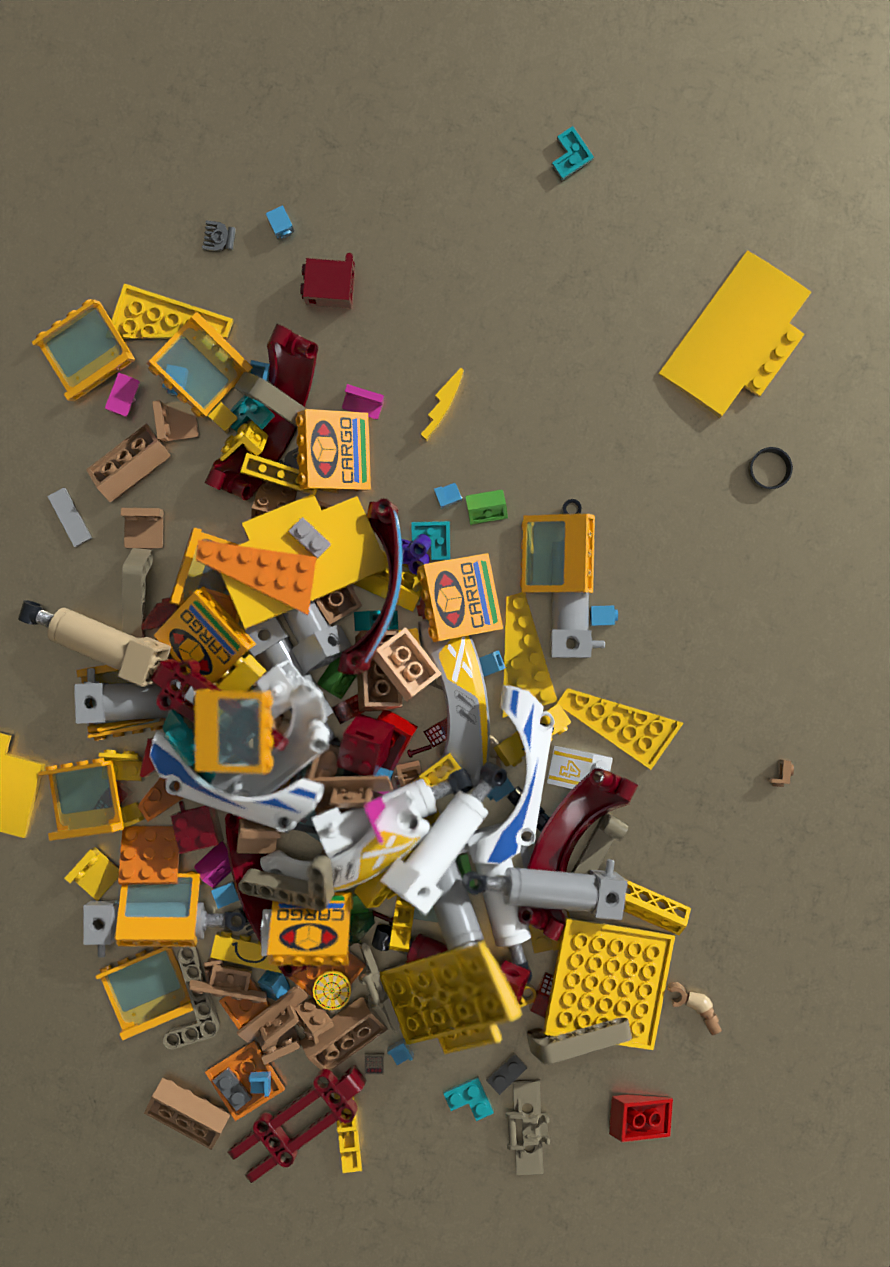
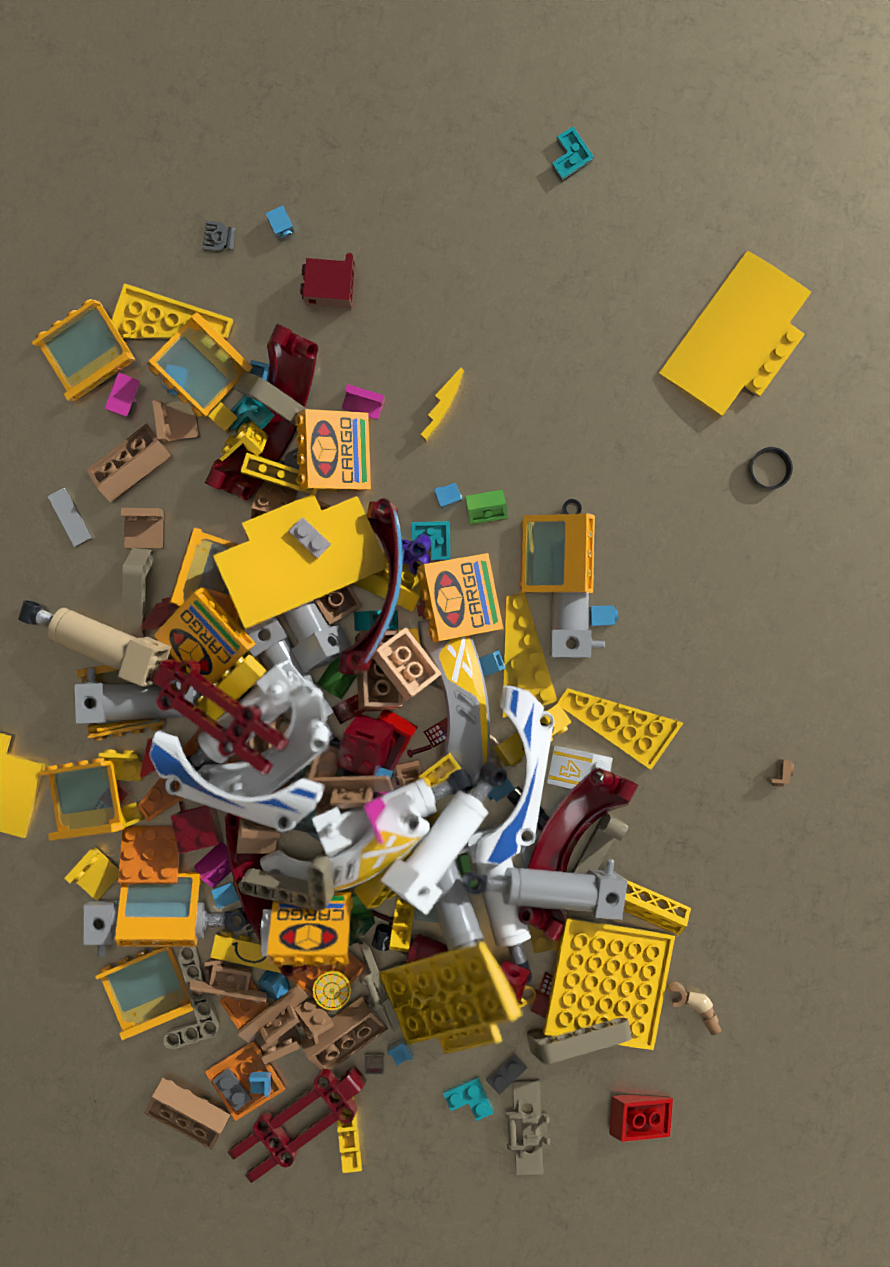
teal bracket [162,709,217,785] -> none
orange wing [195,540,316,616] -> none
panel [195,689,273,774] -> none

